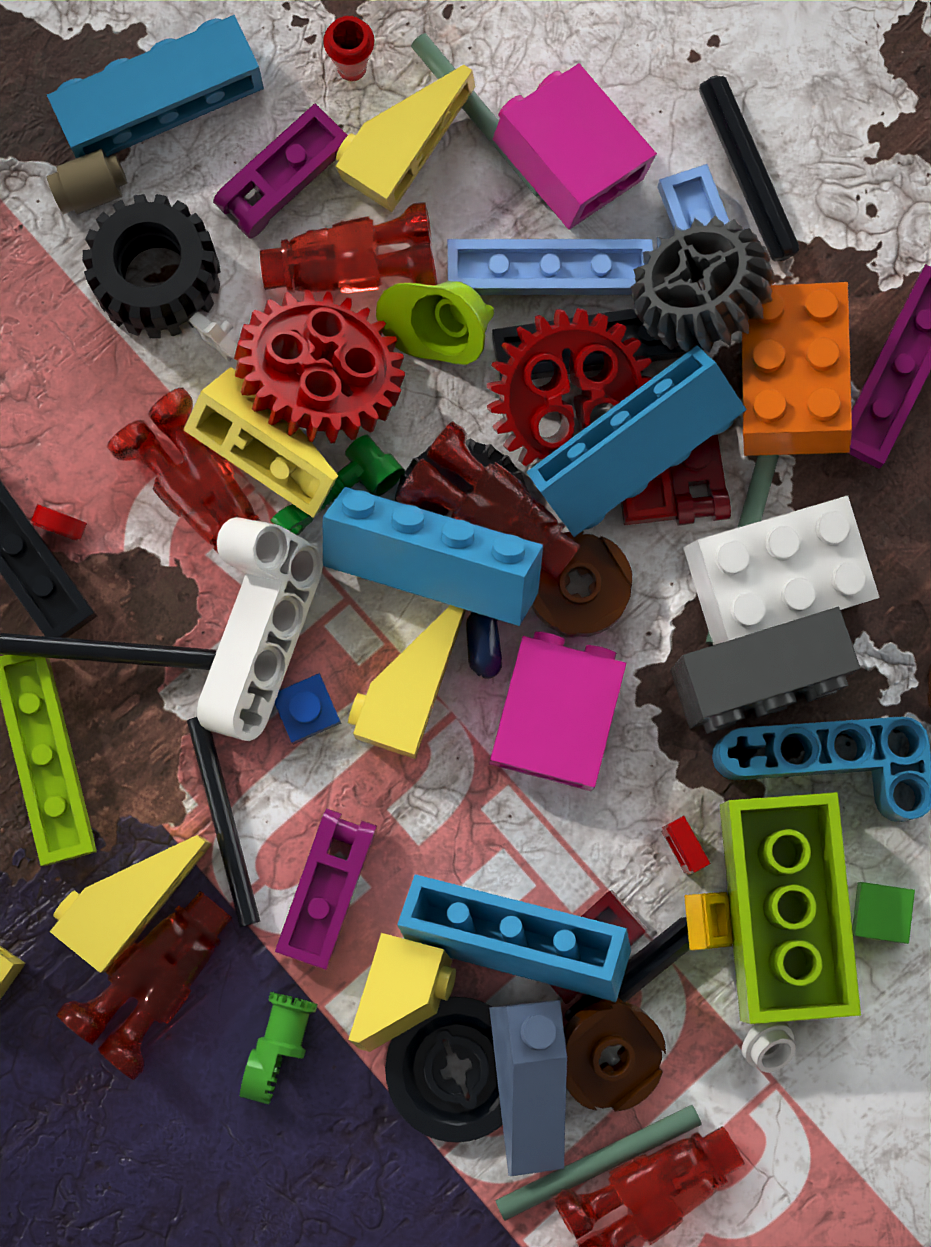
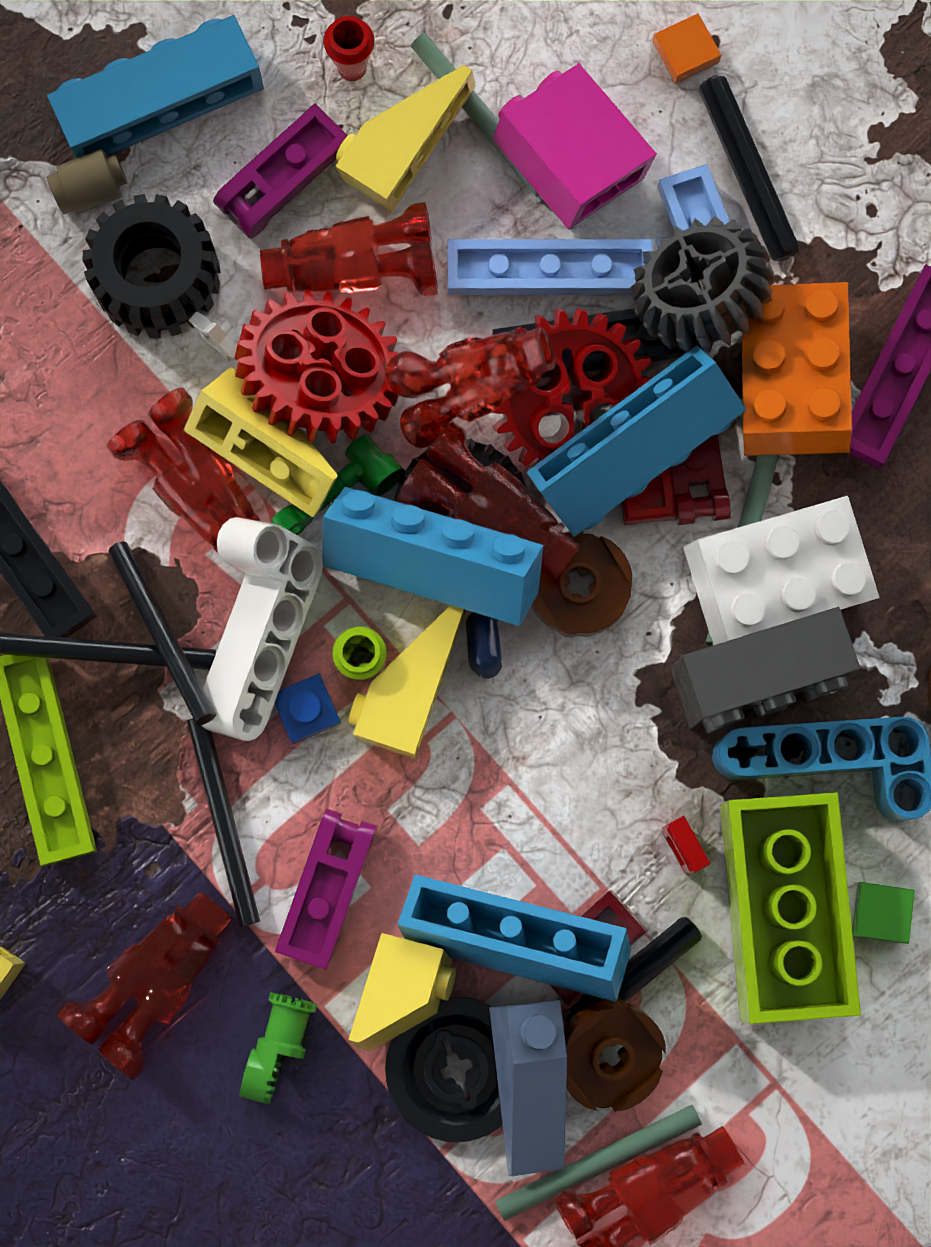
red tile [31,504,87,541] -> none
light yellow slope [50,835,212,973] -> none
lime piece [376,281,494,365] -> none
dark pink brick [489,631,627,791] -> none
yellow tile [684,892,733,950] -> none
white plate [742,1022,796,1073] -> none
none -> black bar [108,541,216,726]
none -> lime cone [332,626,386,680]
none -> clear red piece [385,327,556,449]
none -> orange tile [652,13,722,83]

